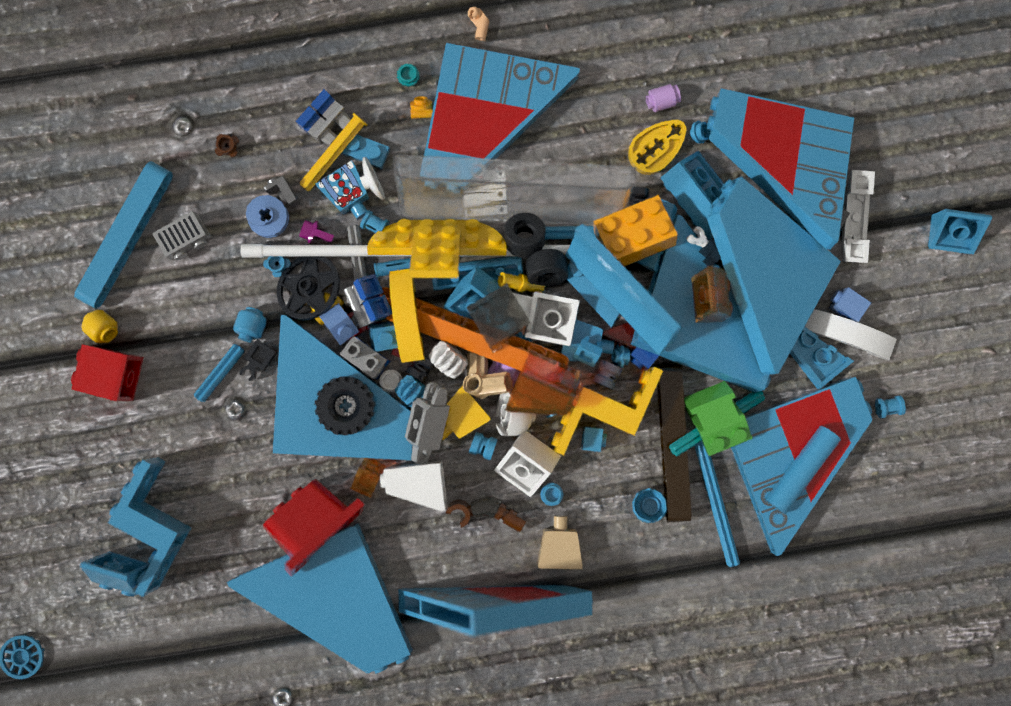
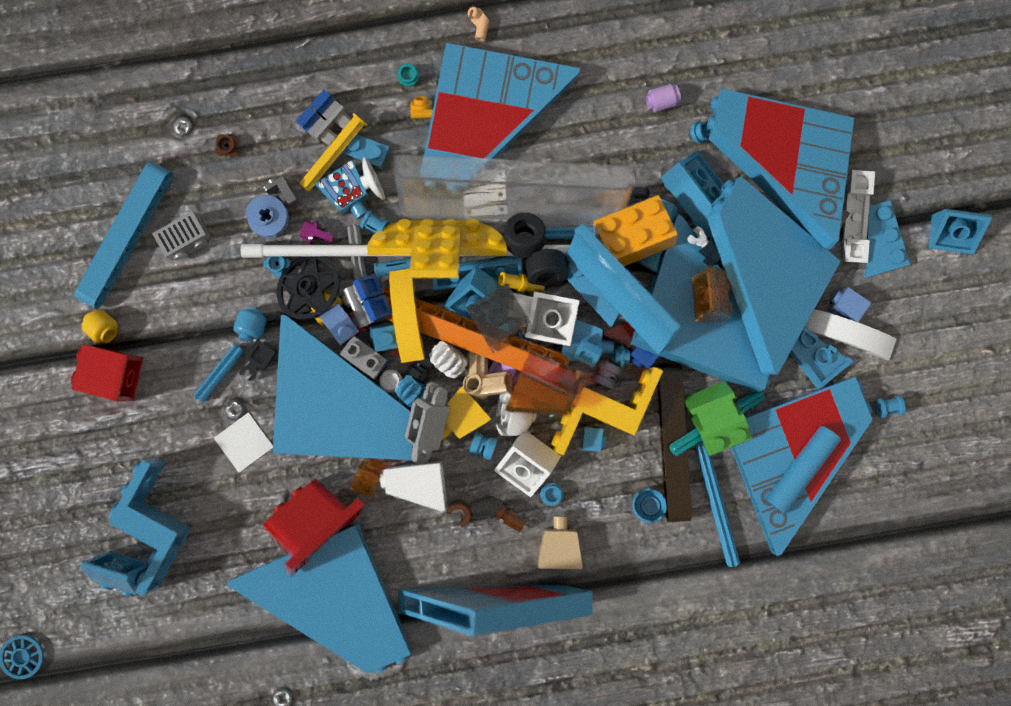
black bush [314,376,376,435] -> none
yellow piece [628,120,687,175] -> none
none -> white sticker [214,412,273,472]
none -> dark azure wing [864,200,910,278]

